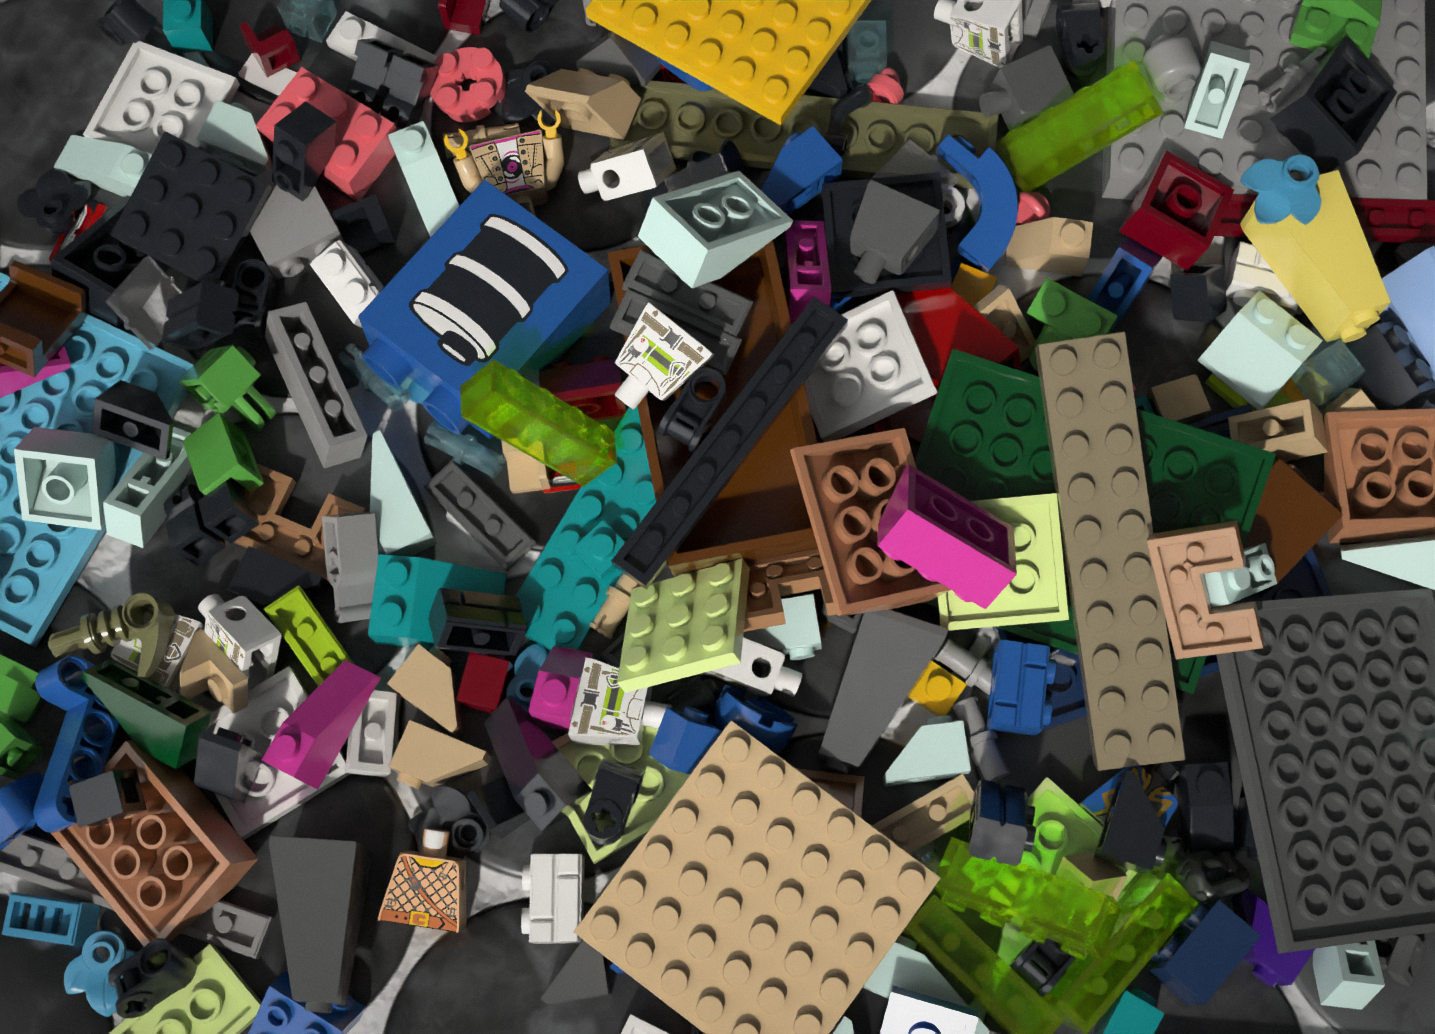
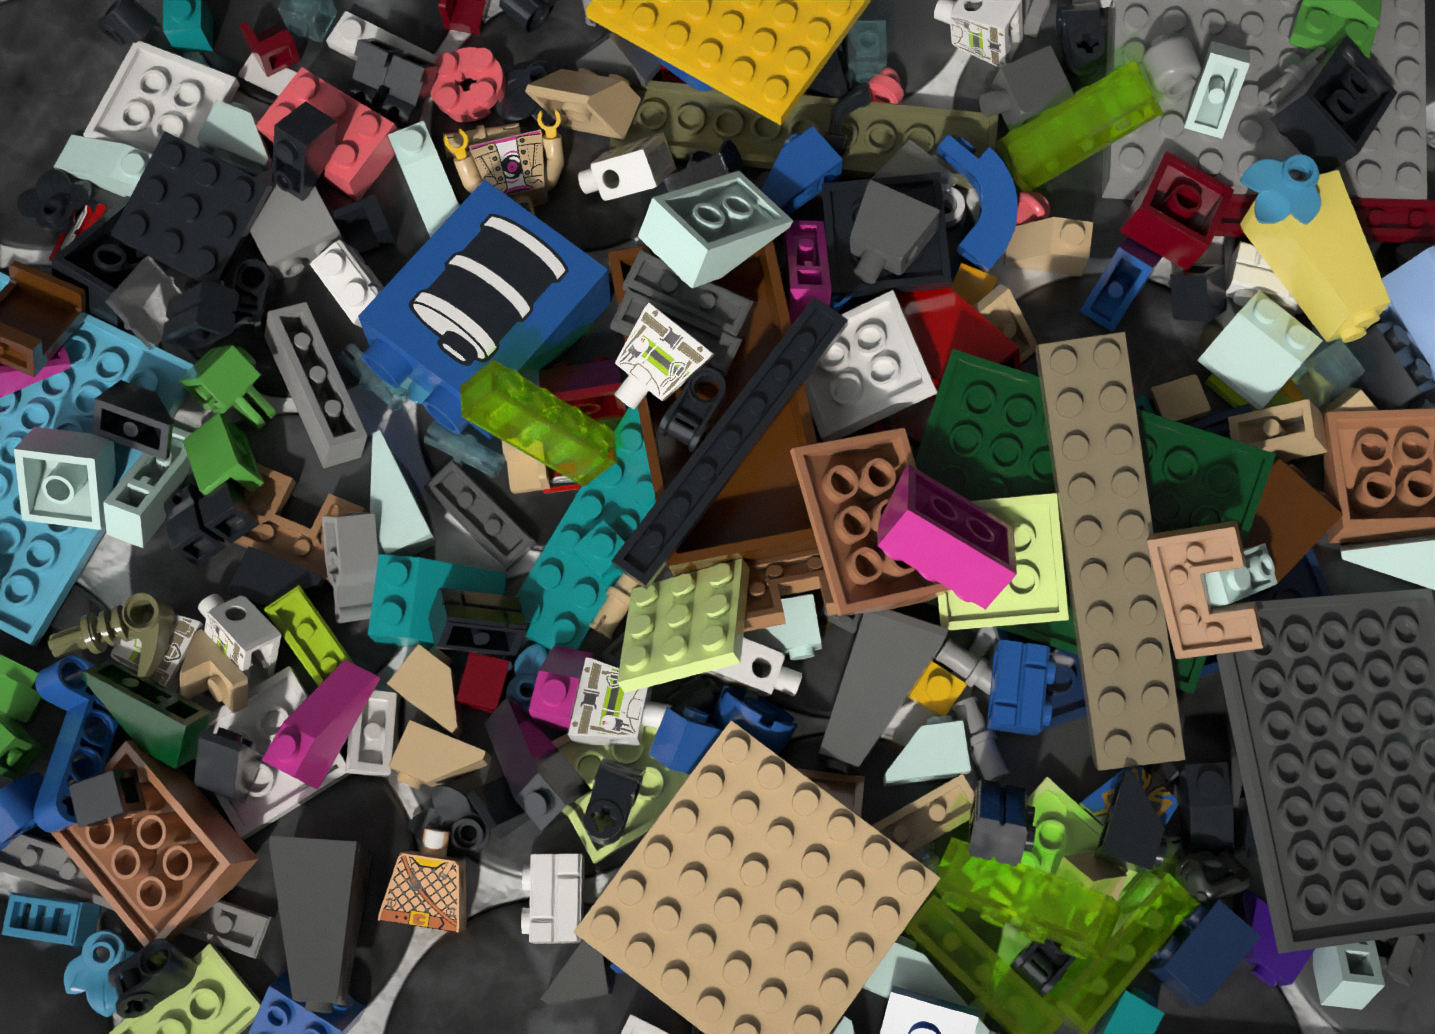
bright green brick [1027,277,1118,372] -> none

